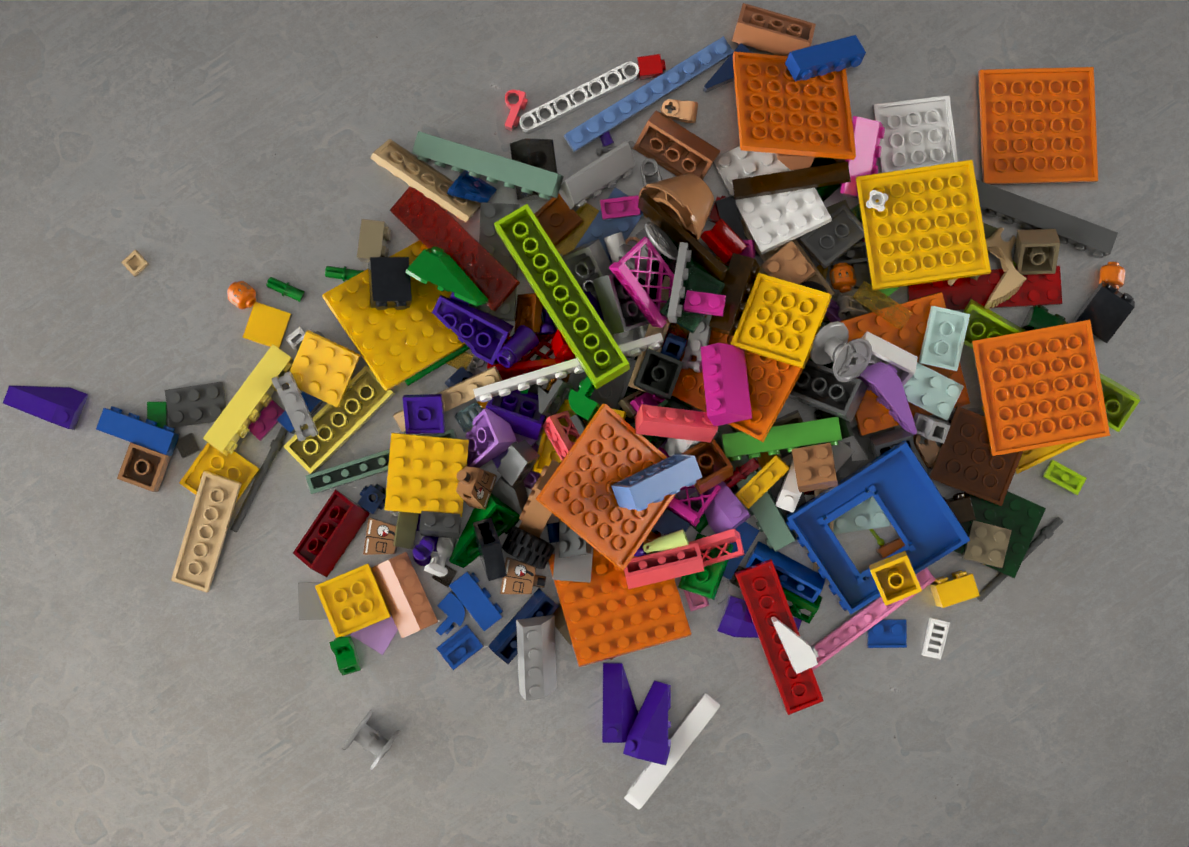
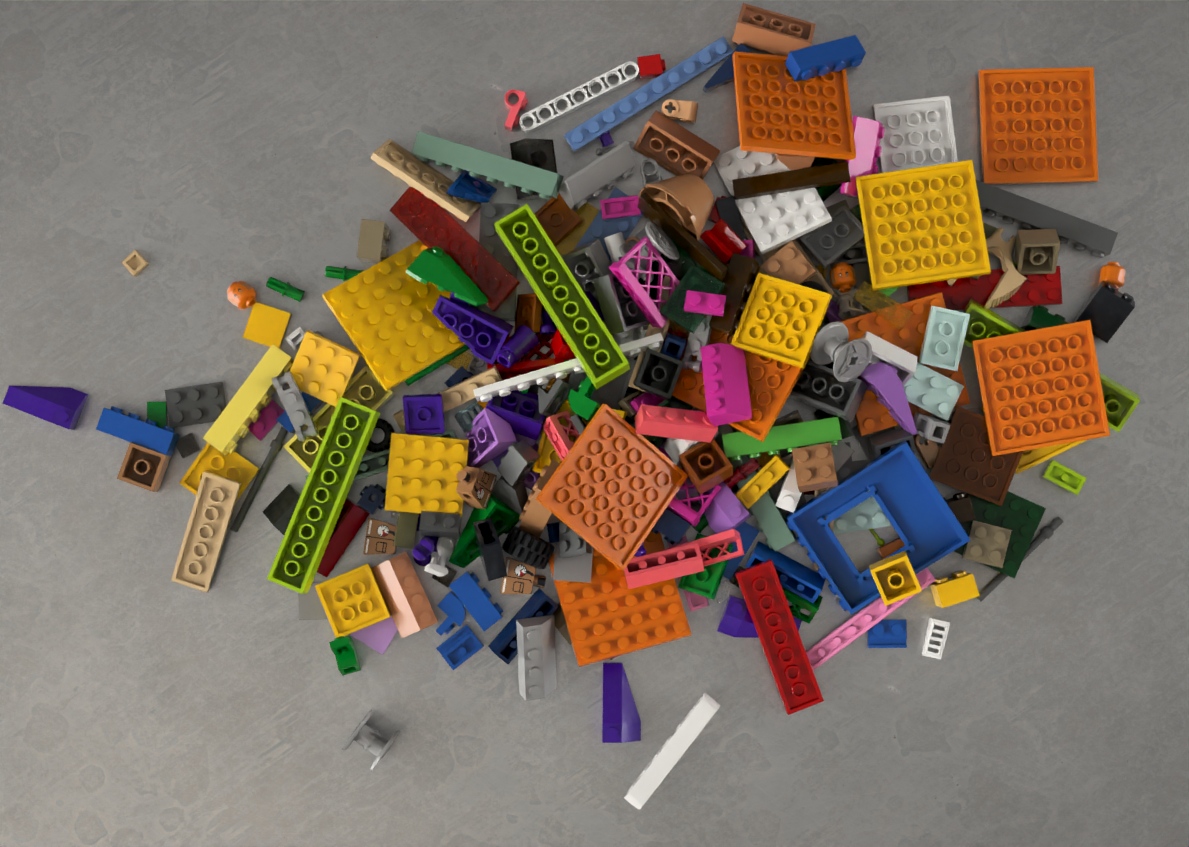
black brick [368,257,412,310] -> none
medium blue brick [611,454,702,511] -> none
dark purple wedge [623,681,671,765] -> none
yellowish green piece [643,529,689,555] -> none
light grey plate [667,242,692,323] -> none
white slope [771,616,819,674] -> none
white plate [866,190,888,212] -> none
none -> pearl dark grey slope [263,484,301,535]
none -> lime brick [267,397,380,594]
none -> black tyre [366,418,395,453]

